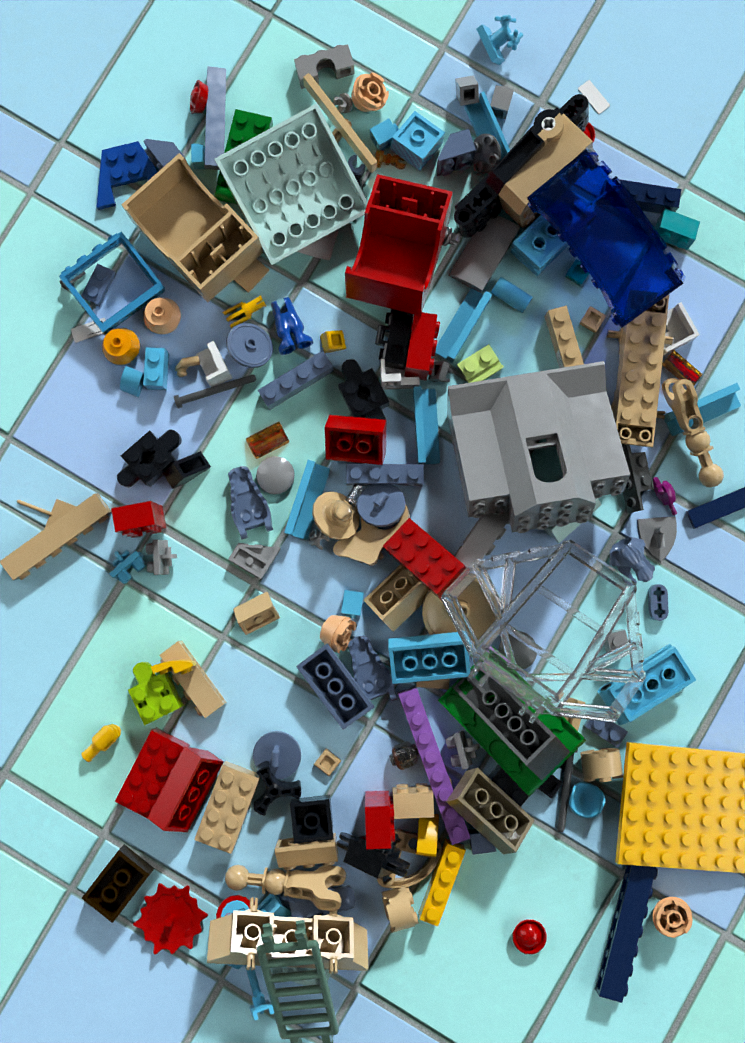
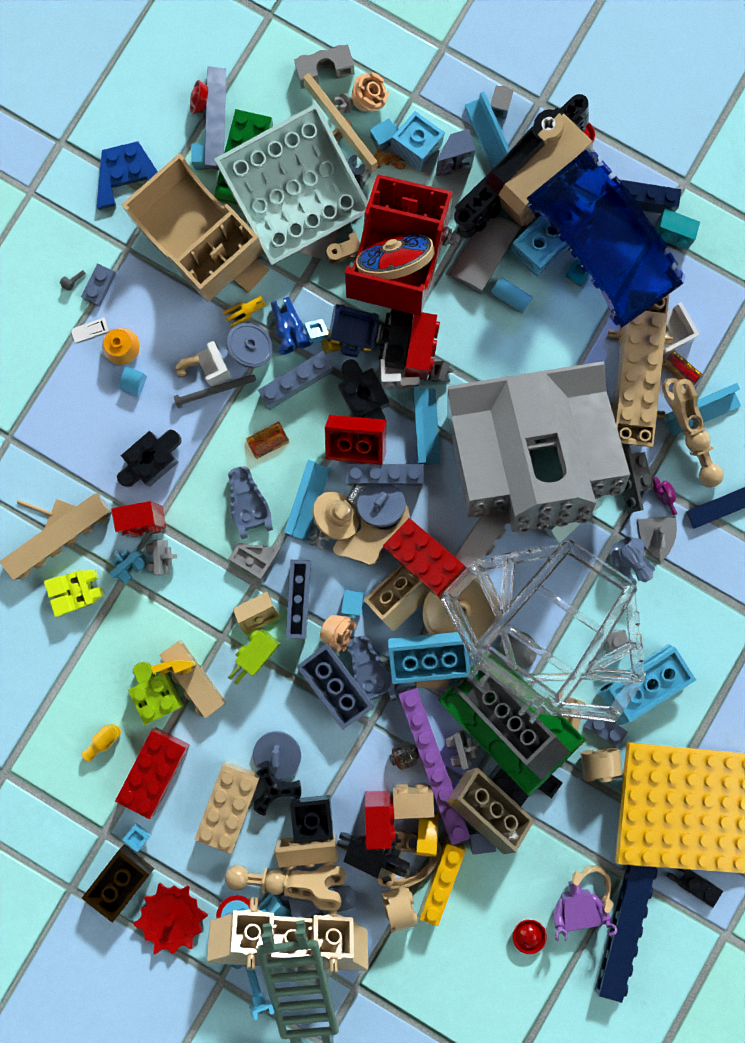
dark azure window [59,231,165,336] -> none
sand blue slope [143,139,188,170] -> none
light nougat cone [143,297,181,334] -> none
medium azure brick [143,347,169,391] -> none
red brick [148,747,224,832] -> none
black slope [163,451,211,489] -> none
light grey dish [256,456,295,494] -> none
tan tile [314,748,341,776] -> none
medium azure panel [435,288,492,363] -> none
light grey brick [455,75,479,106] -> none
yellowish green plate [457,344,504,383] -> none
light grey dish [473,134,501,173] -> none
medium azure piece [476,15,523,65] -> none
tan brick [544,305,584,368] -> none
dark grey bar [557,749,578,832] -> none
medium azure helmet [569,782,605,818] -> none
white sticker [578,80,610,114] -> none
tan plate [579,306,606,333] -> none
sand blue beam [648,584,669,621] -> none
light nougat cone [653,897,693,938] -> none
none -> neon yellow hips [44,570,105,617]
none -> medium azure tile [122,823,151,852]
none -> lime brick [228,629,281,685]
none -> sand blue brick [286,559,311,639]
none -> tile [304,319,329,344]
none -> tan leg [326,232,360,264]
none -> dark blue piece [328,304,379,358]
none -> dish [356,233,434,280]
none -> medium lavender torso [553,881,617,942]
none -> tan helmet [572,865,613,914]
none -> black hinge [667,868,723,908]

